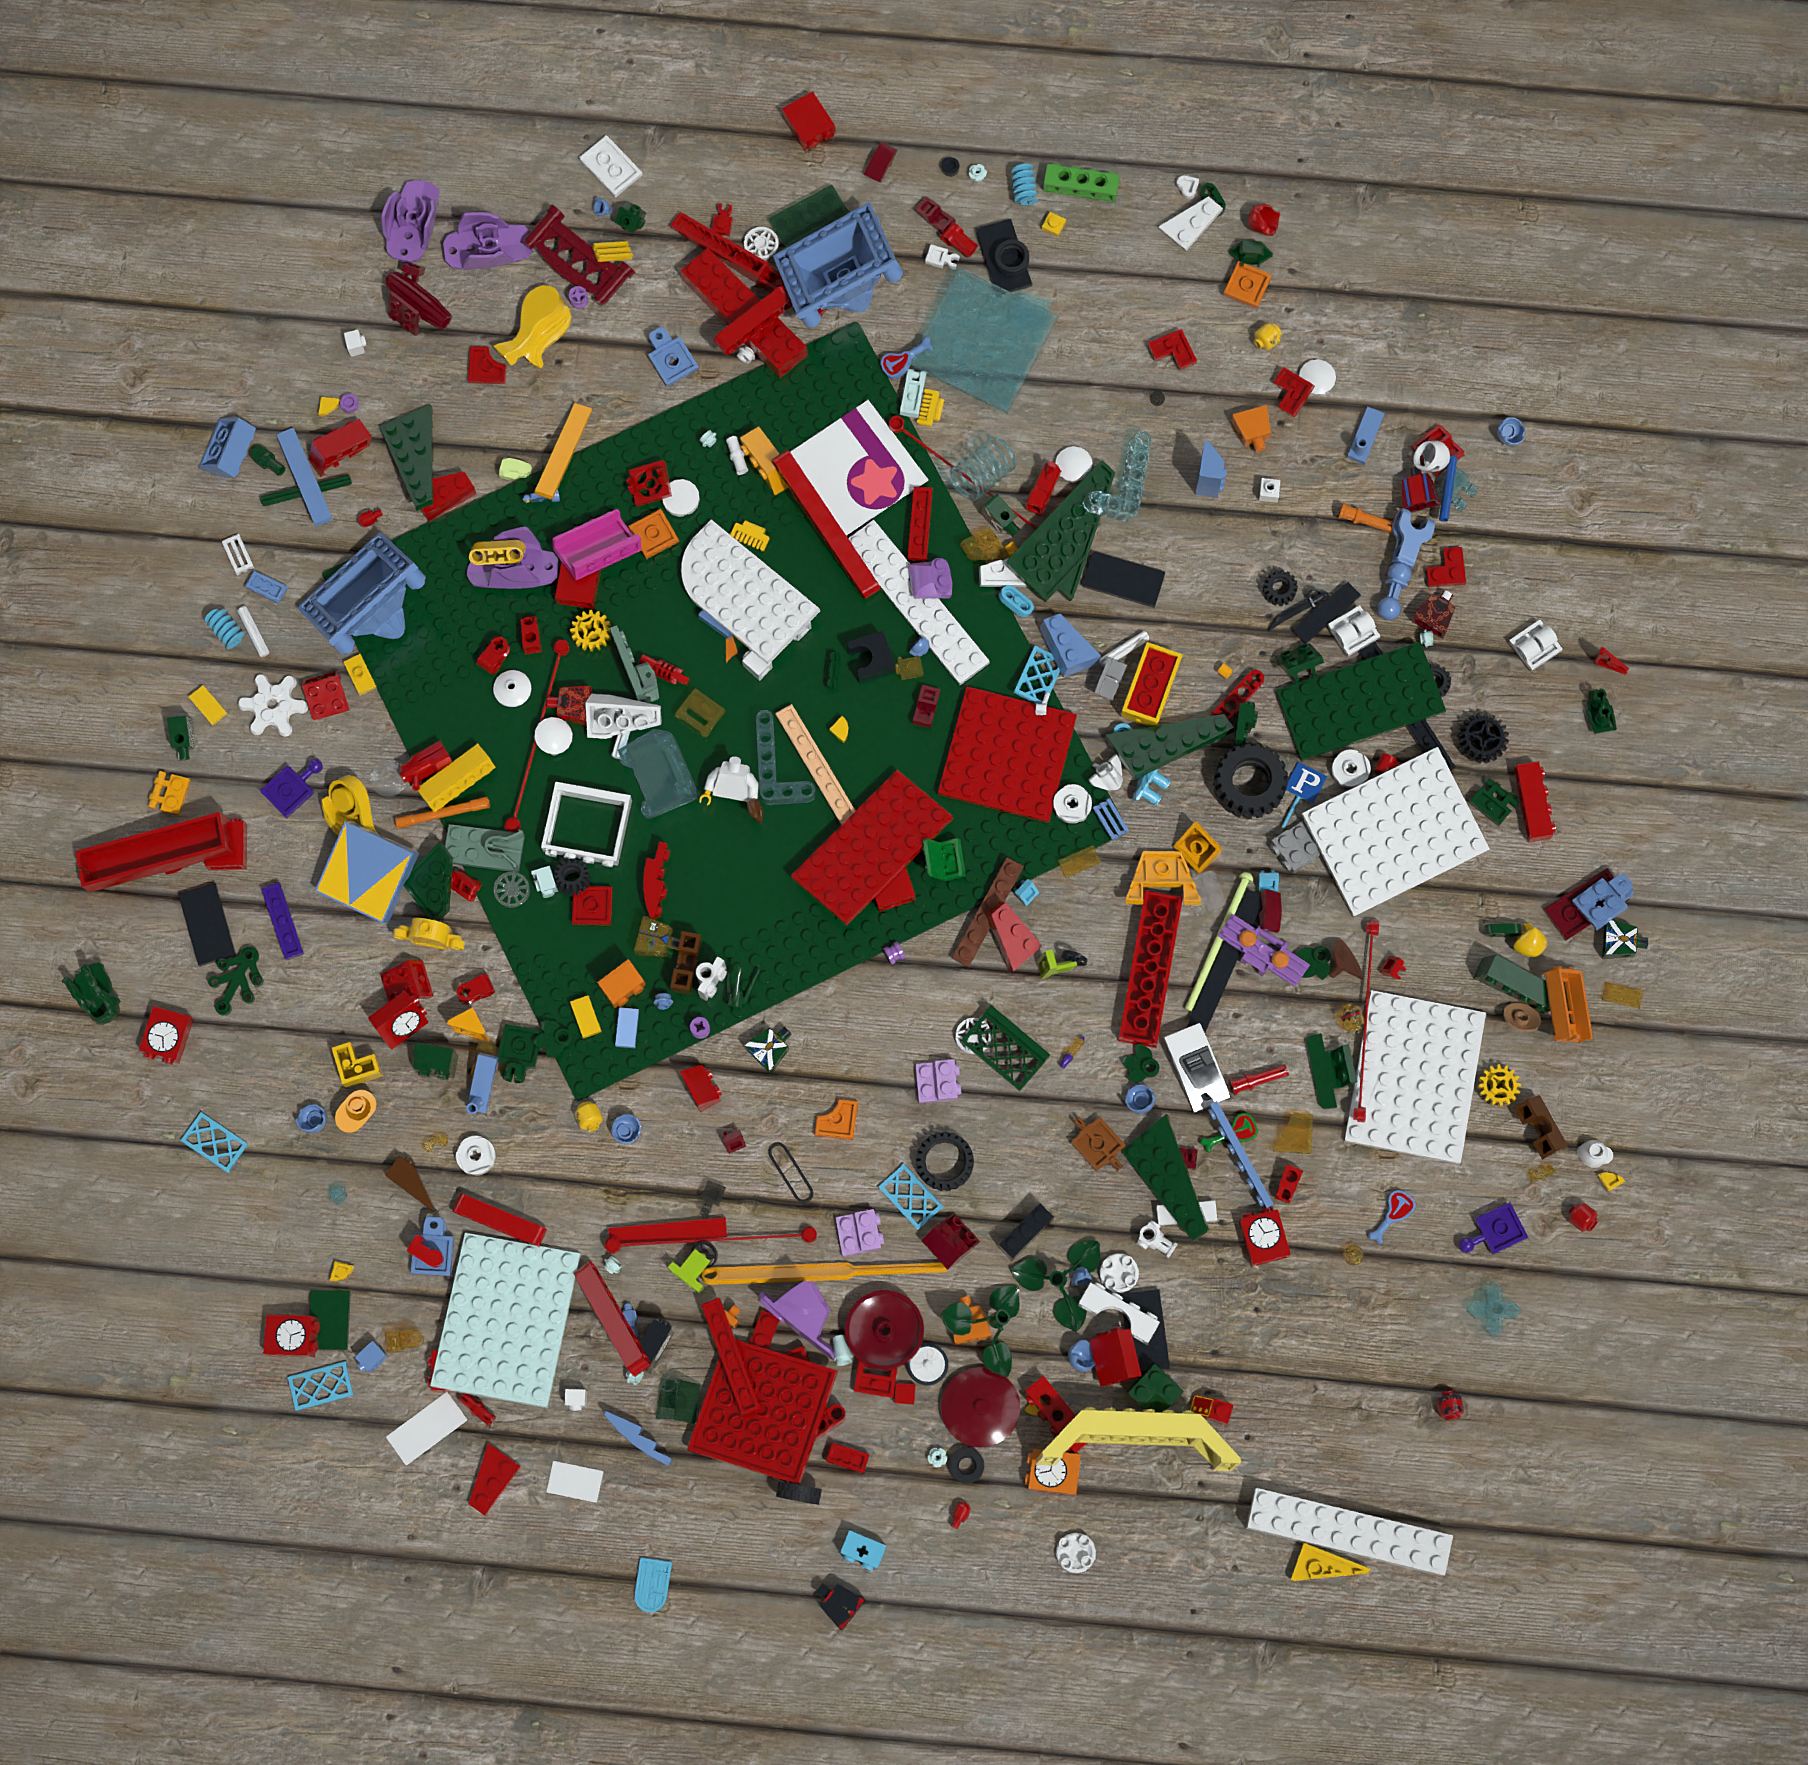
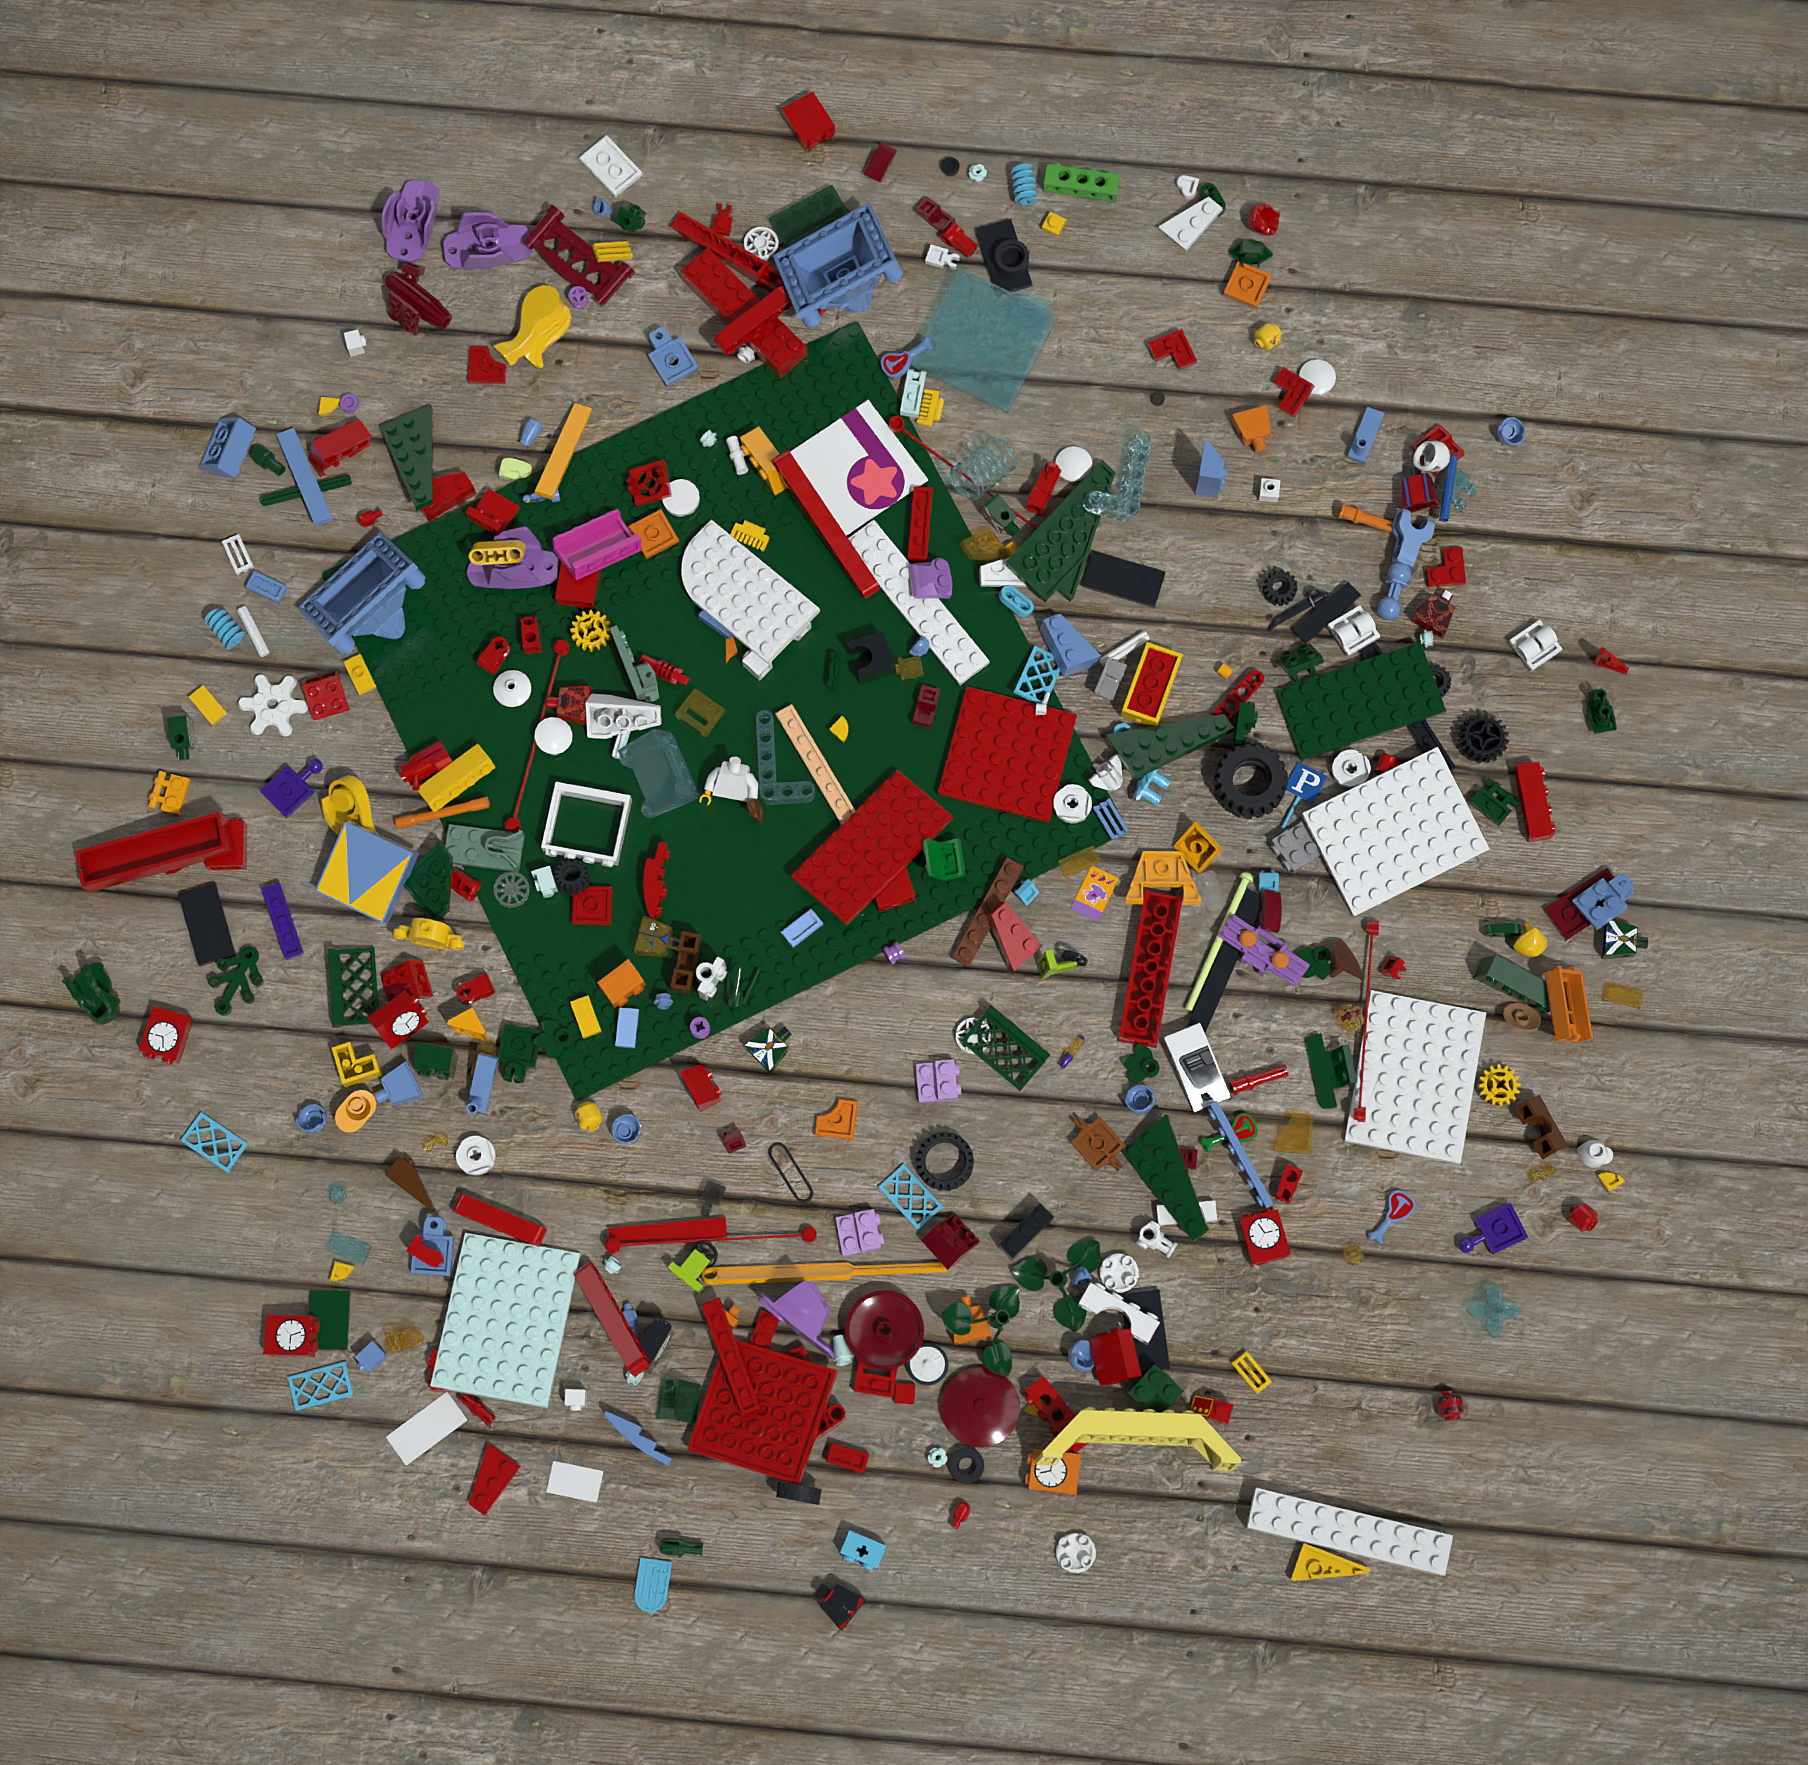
clear dish [370,760,407,797] -> none
none -> clear light blue tile [327,1232,372,1265]
none -> dark green fence [328,947,379,1028]
none -> medium blue torso [374,1062,424,1106]
none -> red bracket [466,489,520,536]
none -> medium blue cone [519,418,542,447]
none -> dark green arm [659,1537,703,1558]
none -> light blue tile [781,909,823,948]
none -> sticker [1070,865,1119,922]
none -> yellow tile [1231,1351,1272,1395]

